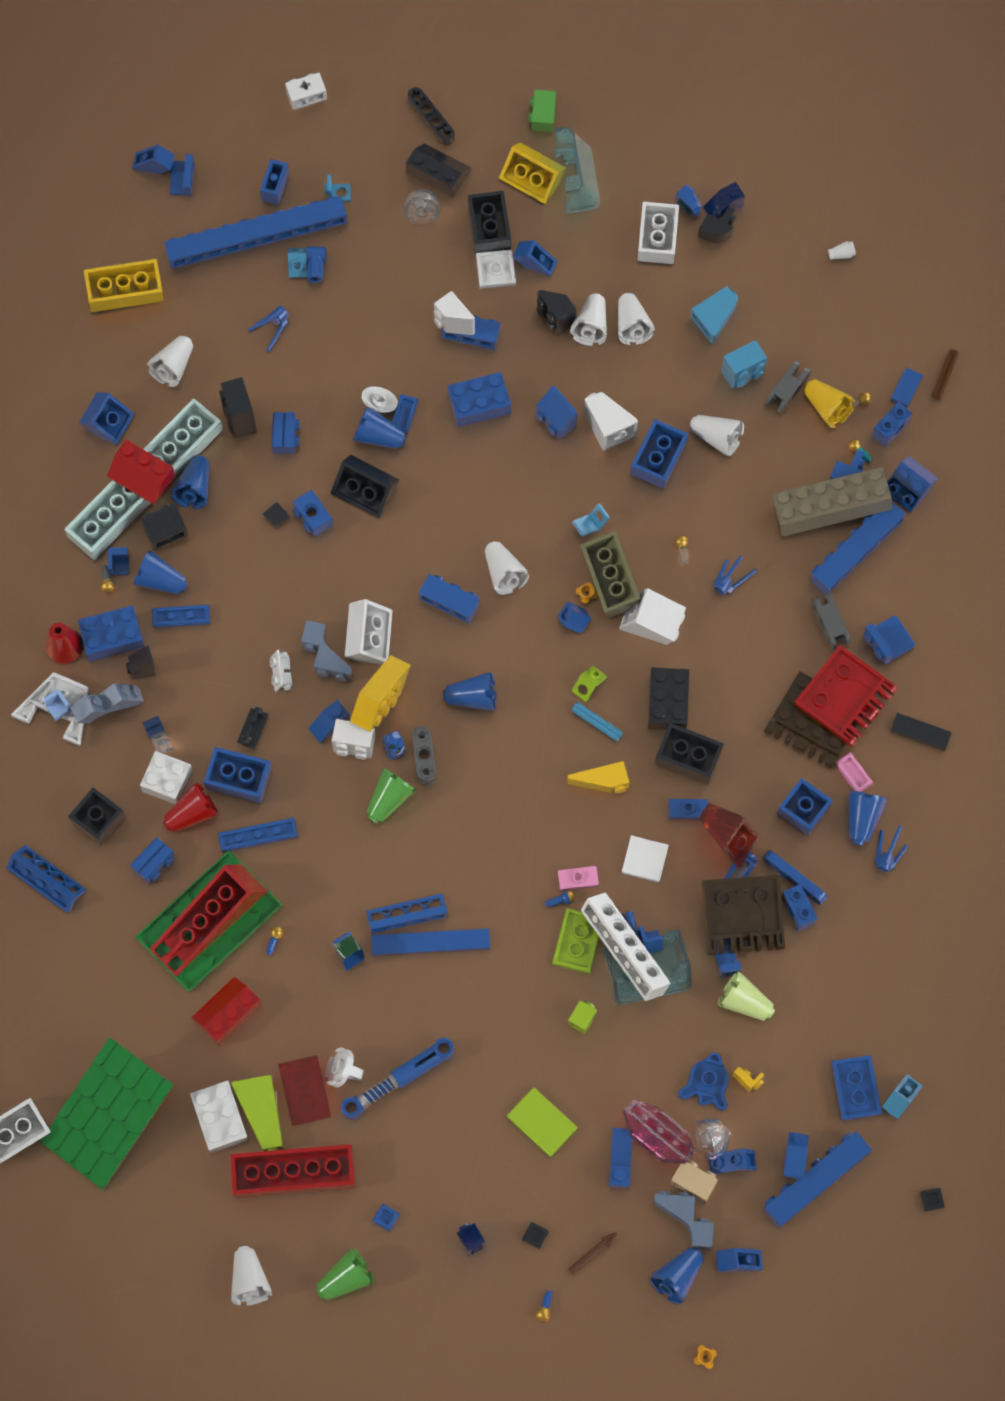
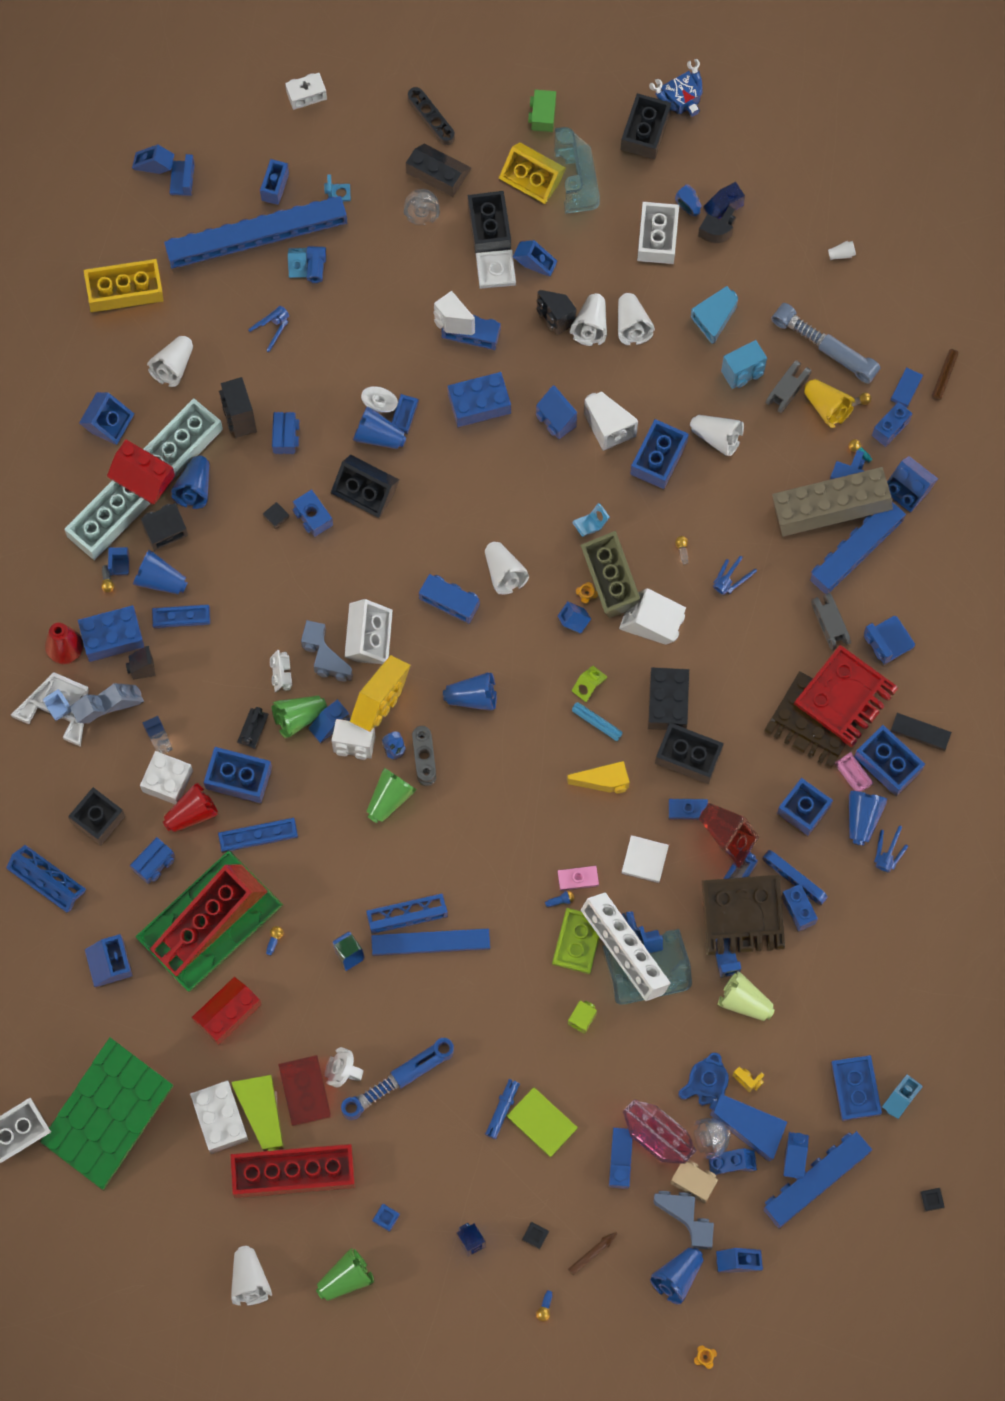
none -> blue slope [85,934,133,987]
none -> bright green cone [271,696,327,738]
none -> blue pin [485,1079,520,1139]
none -> black brick [620,93,671,159]
none -> blue torso [649,59,703,117]
none -> blue slope [709,1094,787,1161]
none -> sand blue piece [771,303,881,384]
none -> blue brick [854,725,925,796]

